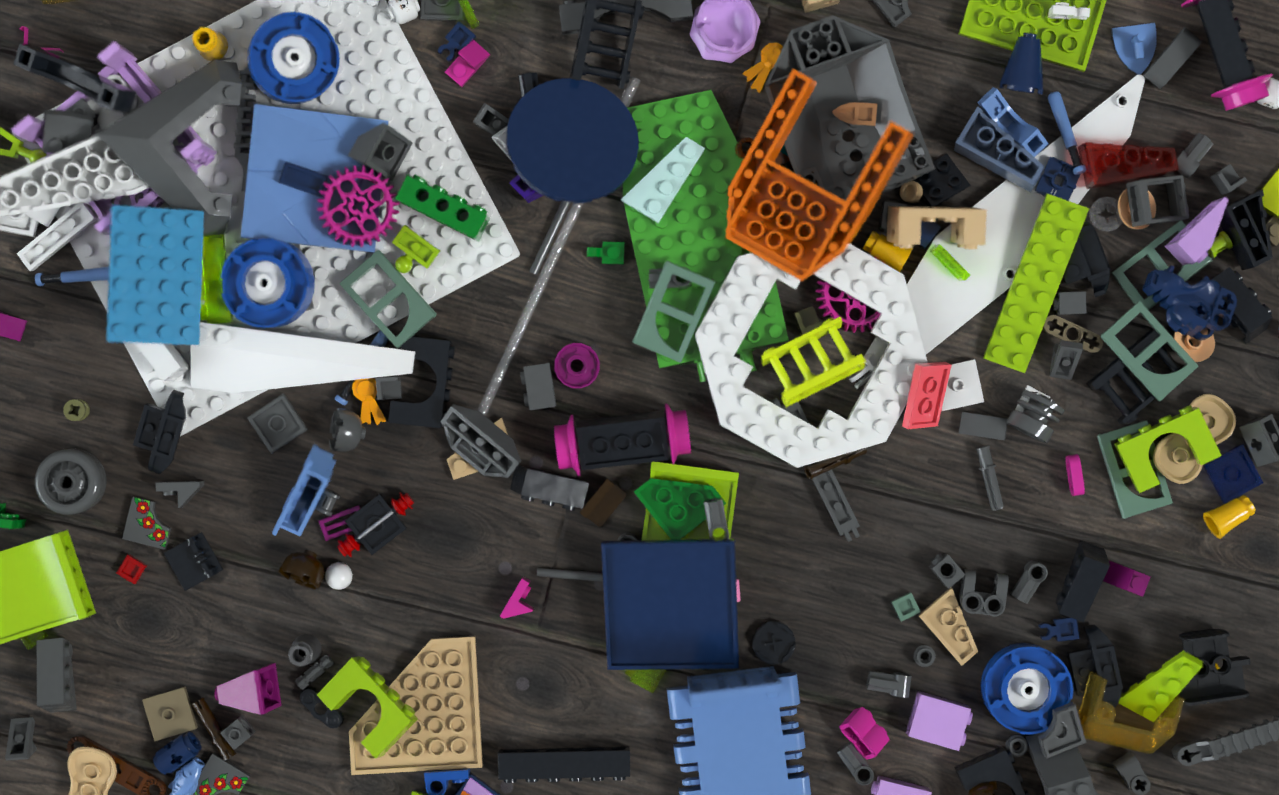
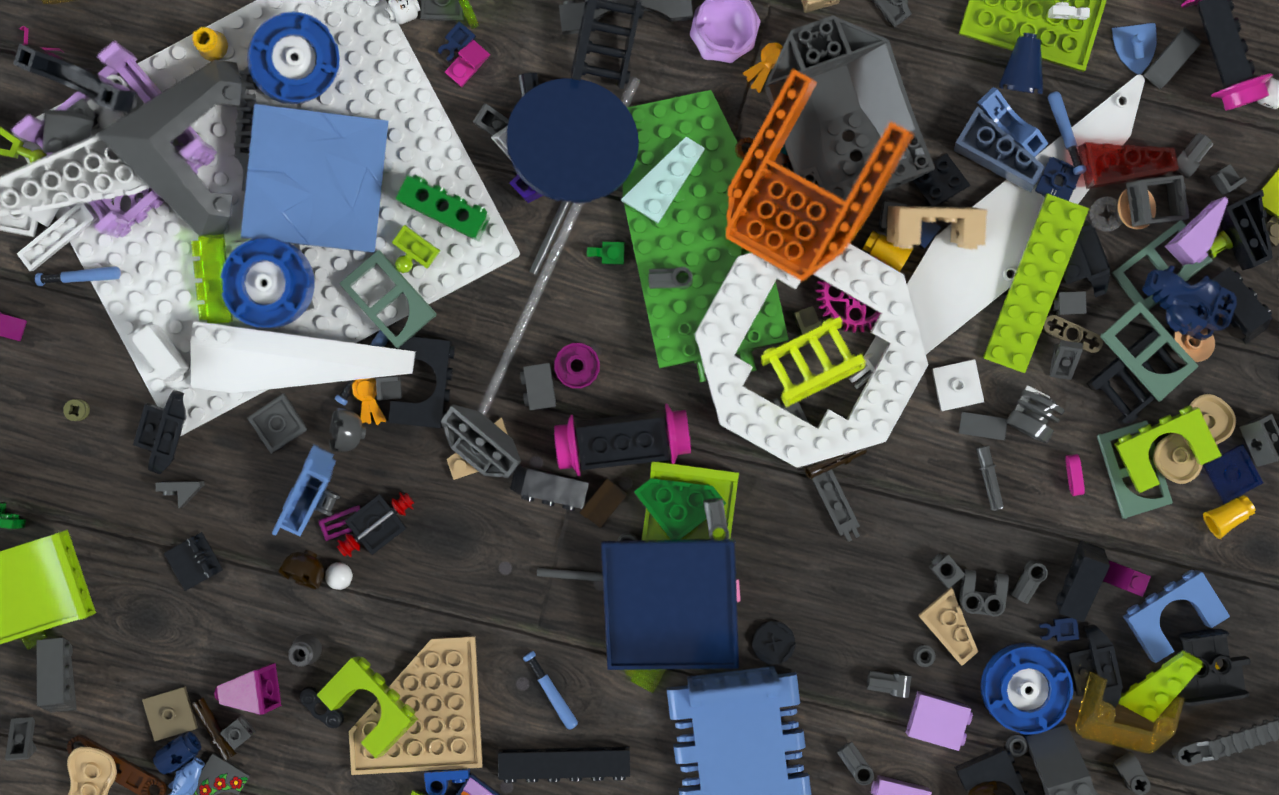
dark grey wheel [35,448,107,515] -> none
dark azure plate [106,205,204,345] -> none
red tile [116,554,148,584] -> none
dark grey tile [122,496,171,550] -> none
dark blue tile [278,161,328,197] -> none
dark grey axle [295,654,334,690] -> none
dark pink gear [317,165,399,247] -> none
dark grey slope [348,123,413,181] -> none
dark pink slope [500,577,534,619] -> none
sand green window [632,261,716,363] -> none
medium nougat plate [832,102,877,126] -> none
dark pink brick [839,707,890,760] -> none
sand green tile [891,592,921,622] -> none
tan tile [900,181,923,203] -> none
coral plate [902,362,952,429] -> none
clear neon green tile [930,244,970,281] -> none
dark grey tile [1038,702,1086,759] -> none
none -> medium blue piece [523,651,578,730]
none -> medium blue arch [1123,570,1230,663]

